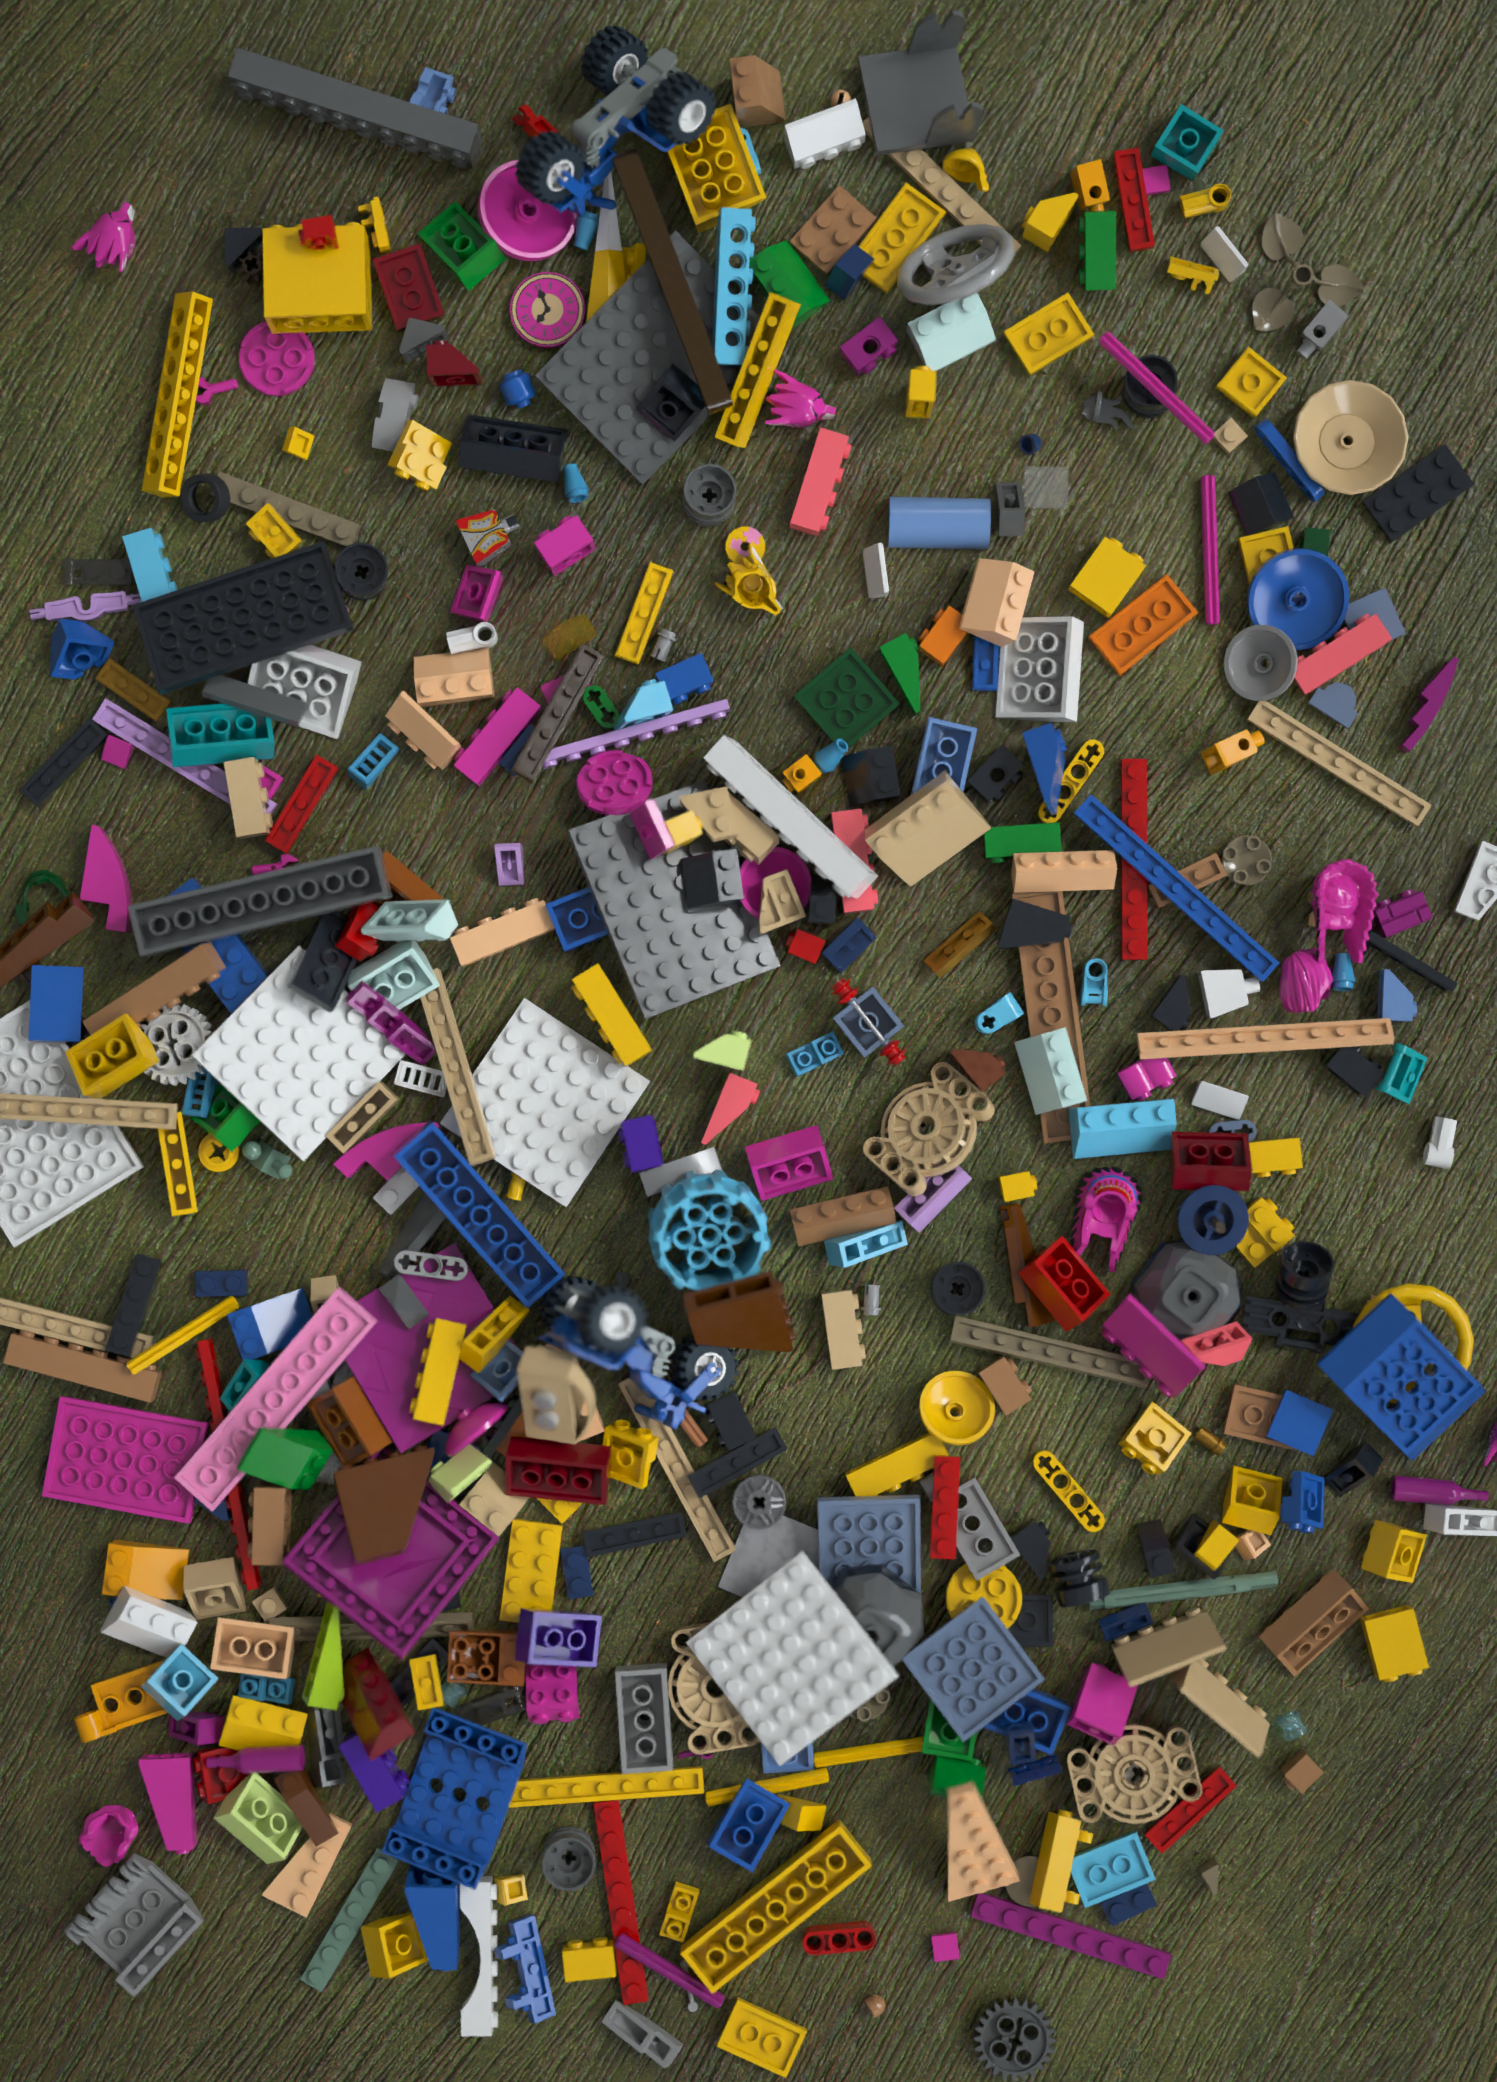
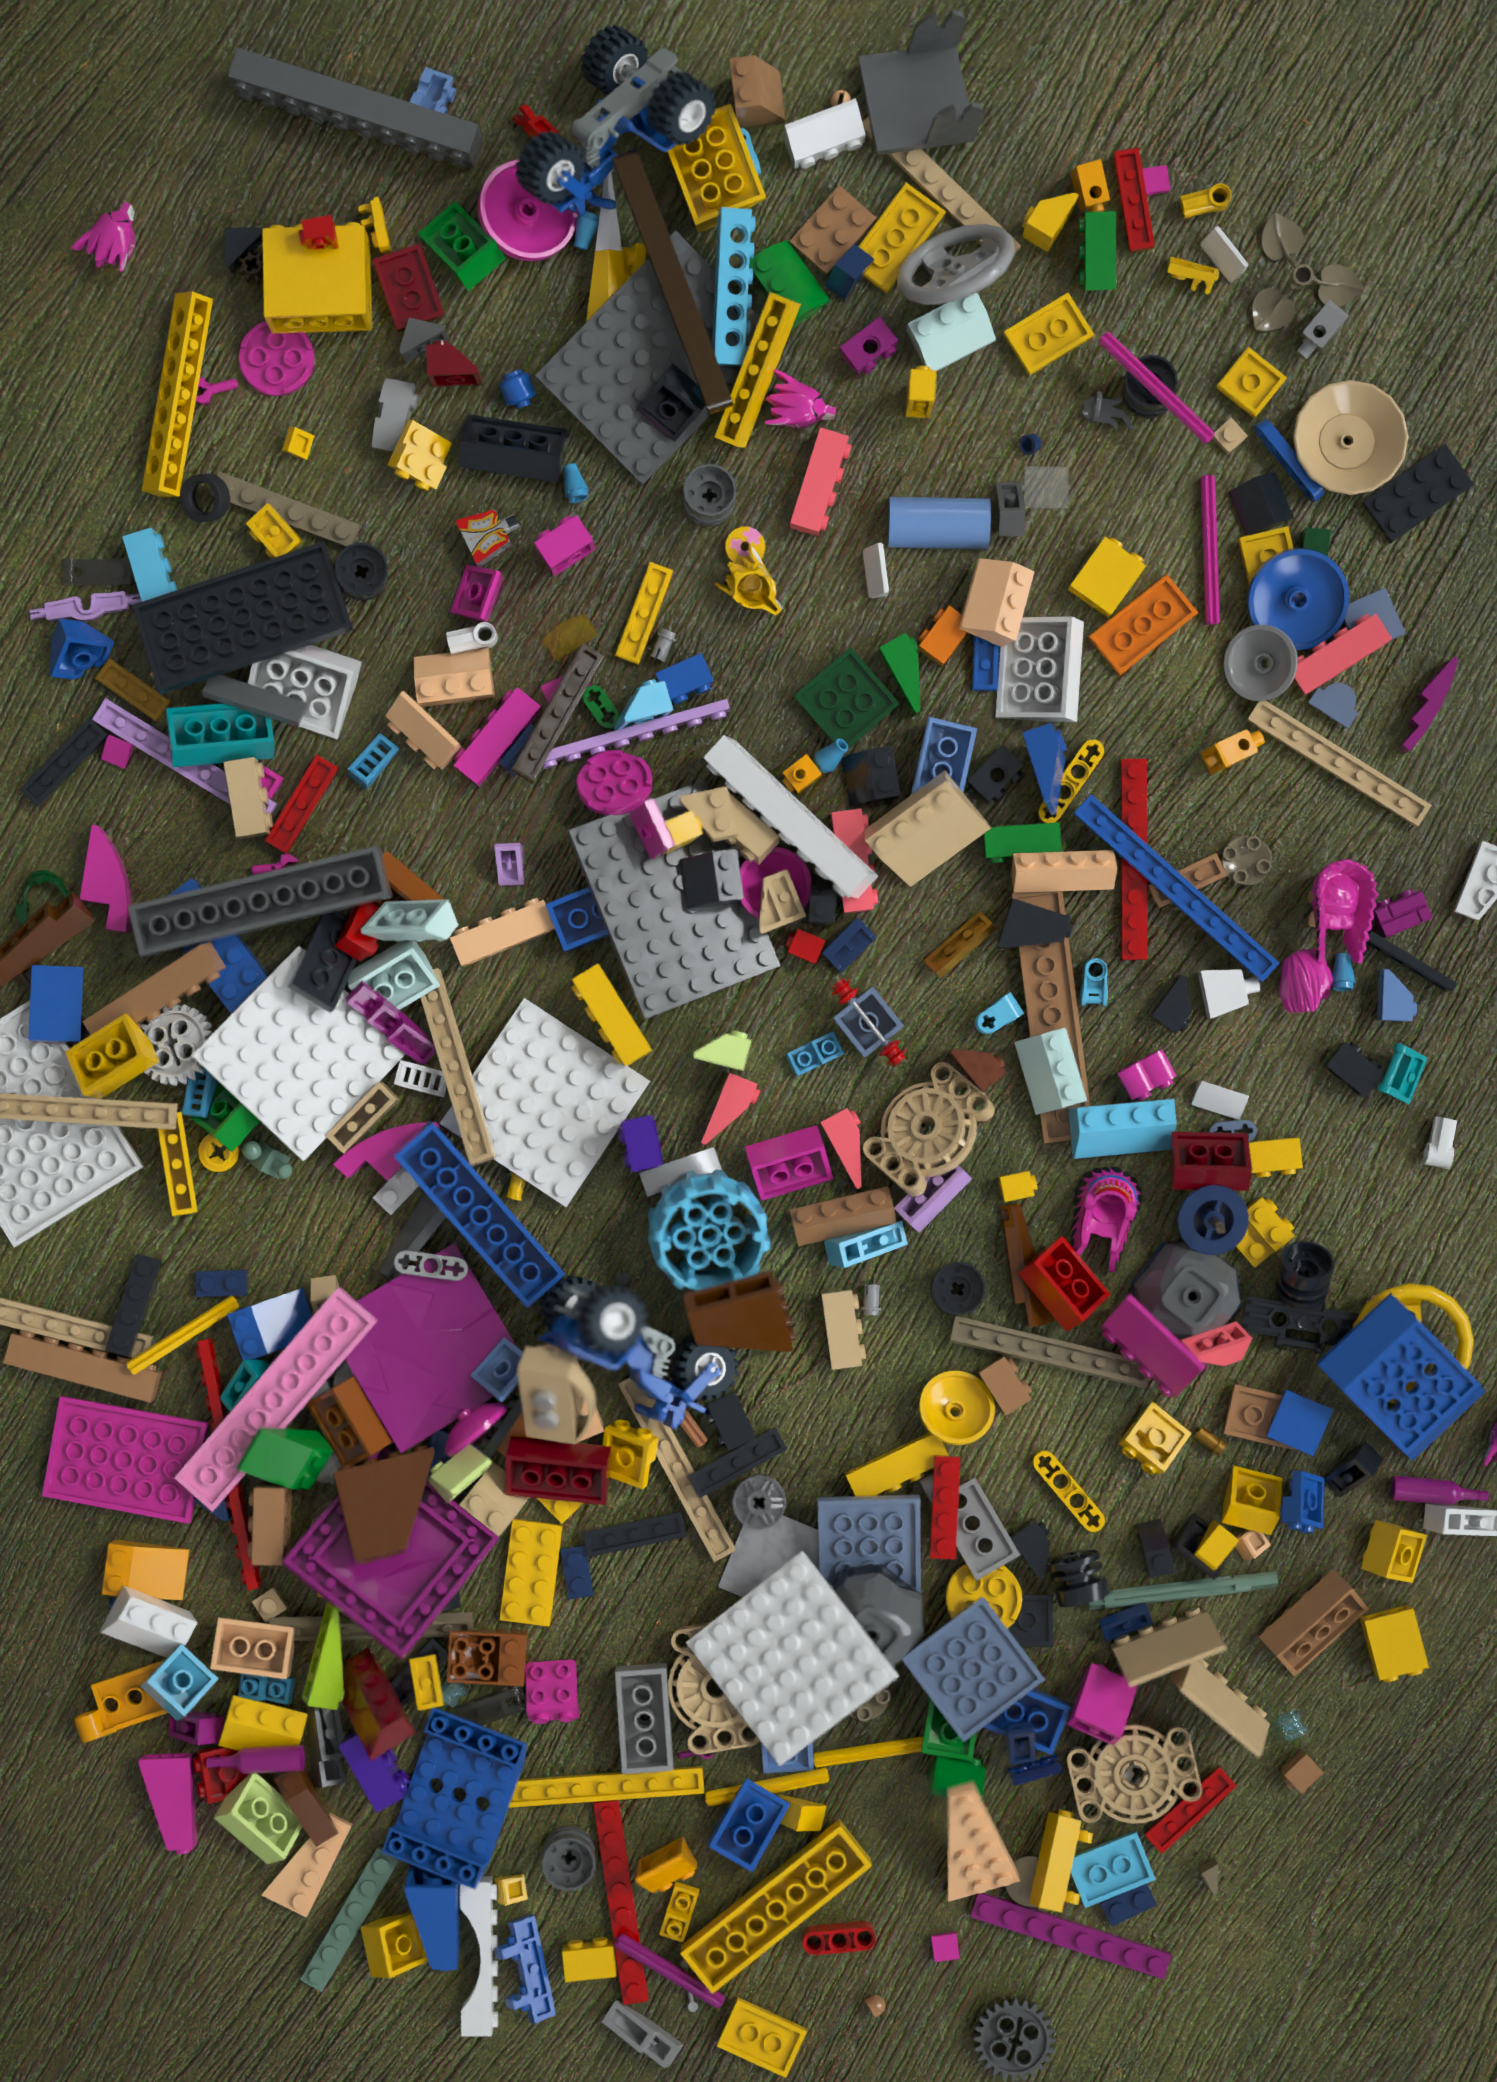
light grey slope [64,1854,204,1997] -> none
dark pink hair [79,1805,138,1867] -> none
tan slope [183,1557,246,1620] -> none
dark grey slope [379,1274,429,1330] -> none
yellow brick [409,1318,466,1425] -> none
yellow slope [459,1296,530,1373] -> none
tile [510,272,585,349] -> none
dark purple brick [515,1608,602,1667] -> none
yellow hat [942,148,989,192] -> none
light nougat plate [1137,1018,1395,1059] -> none
teal brick [1151,104,1224,182] -> none
none -> light orange slope [636,1836,697,1893]
none -> coral slope [820,1108,861,1189]

